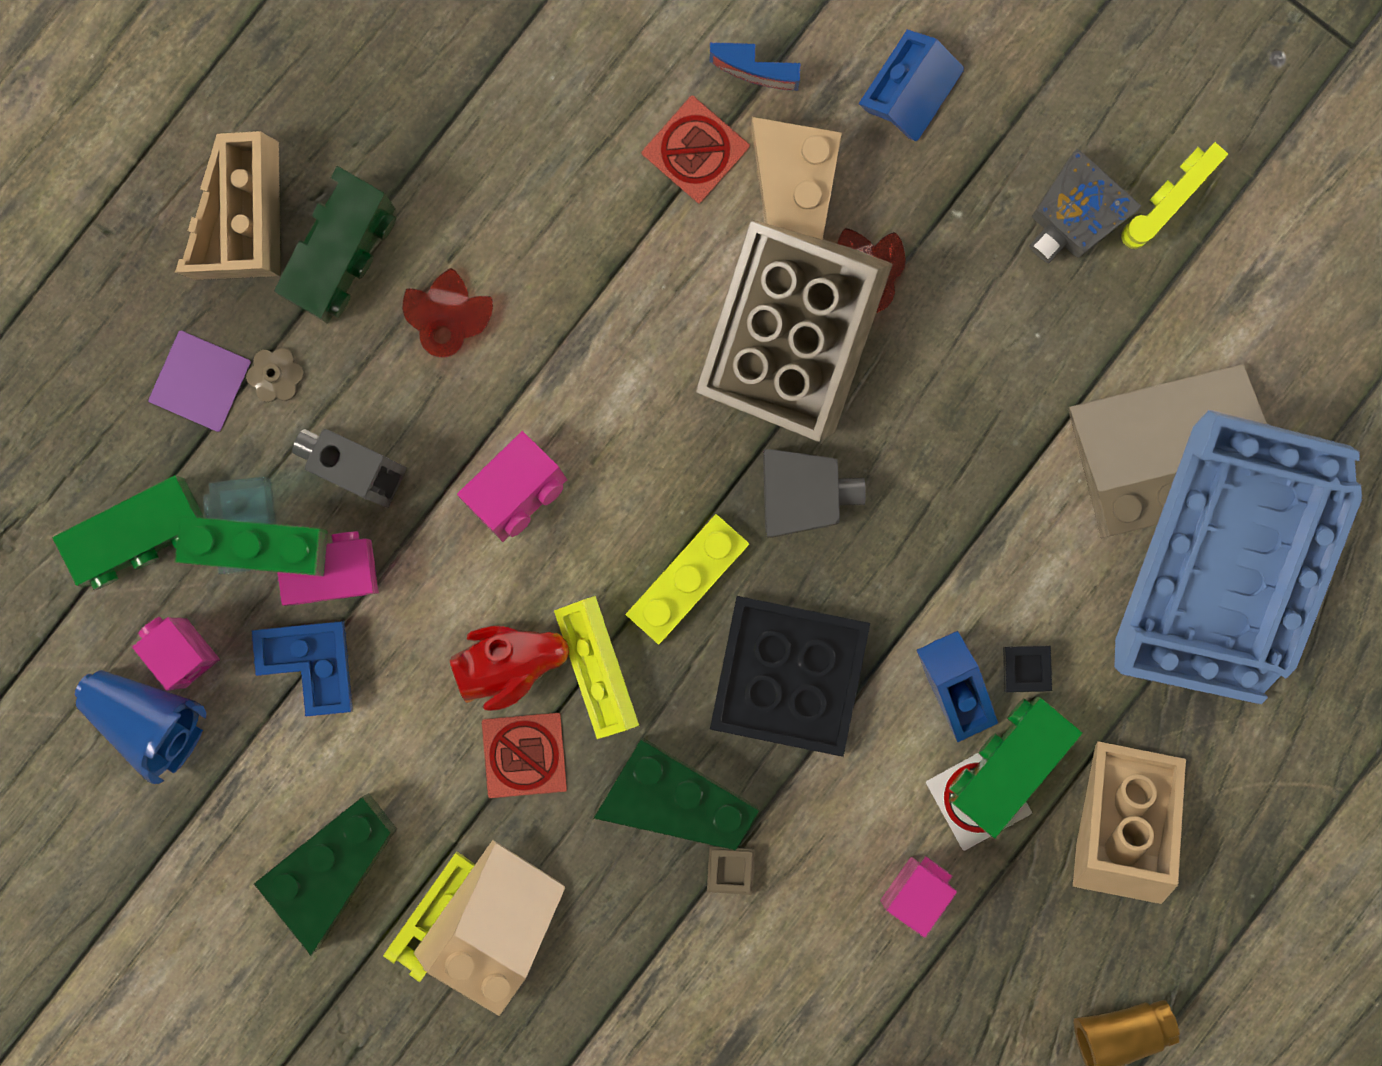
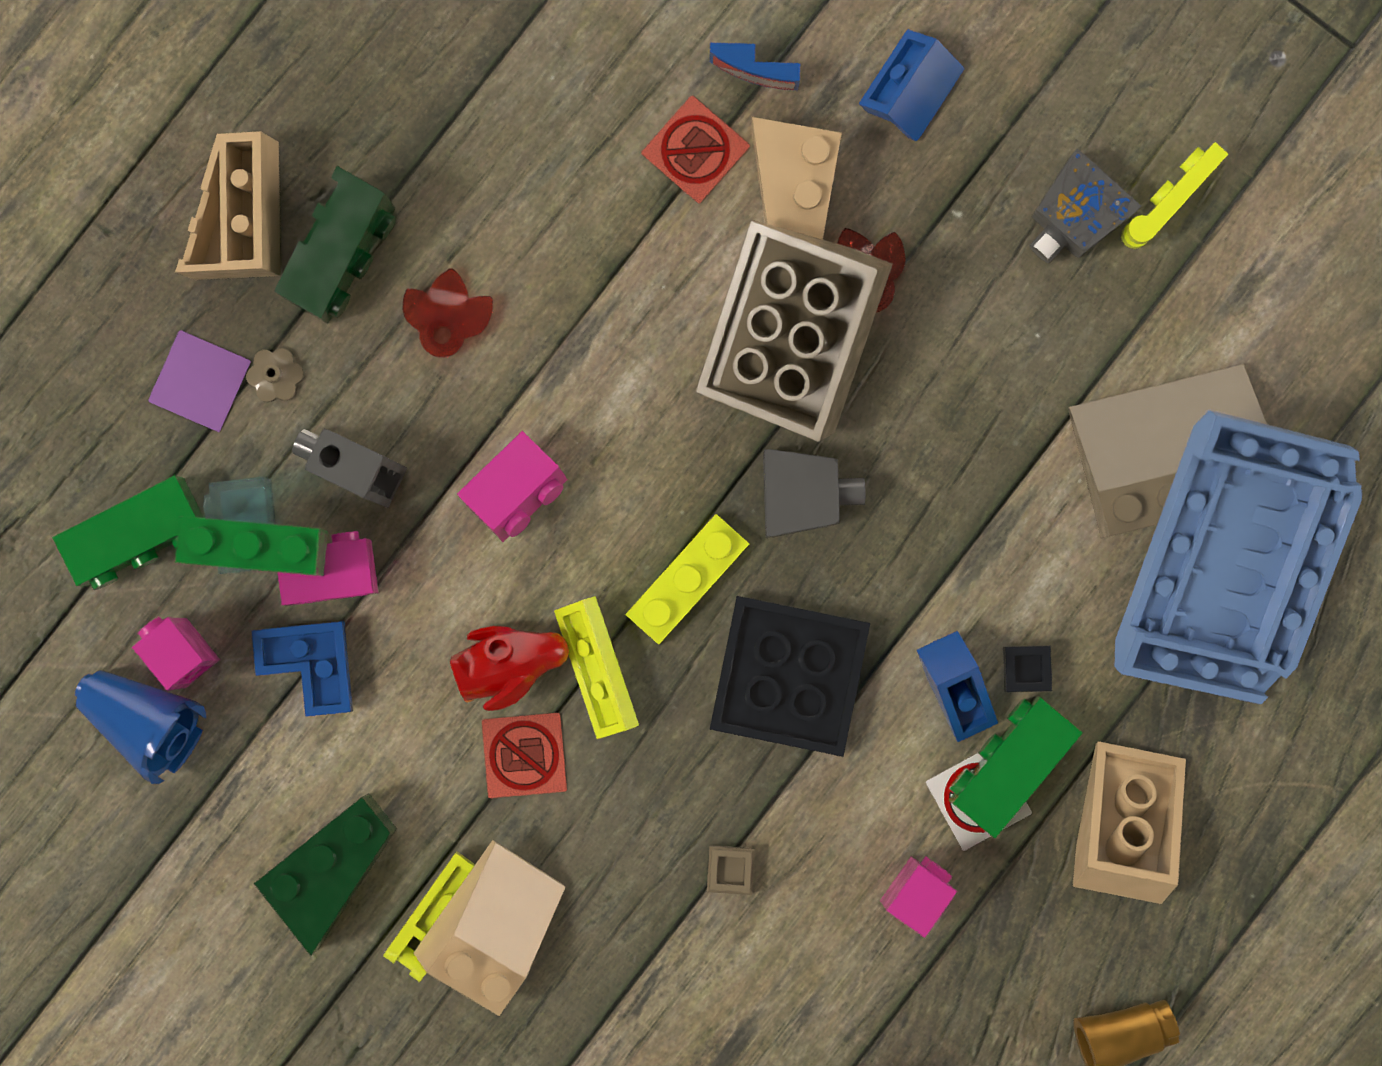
dark green wedge [593,737,759,851] -> none

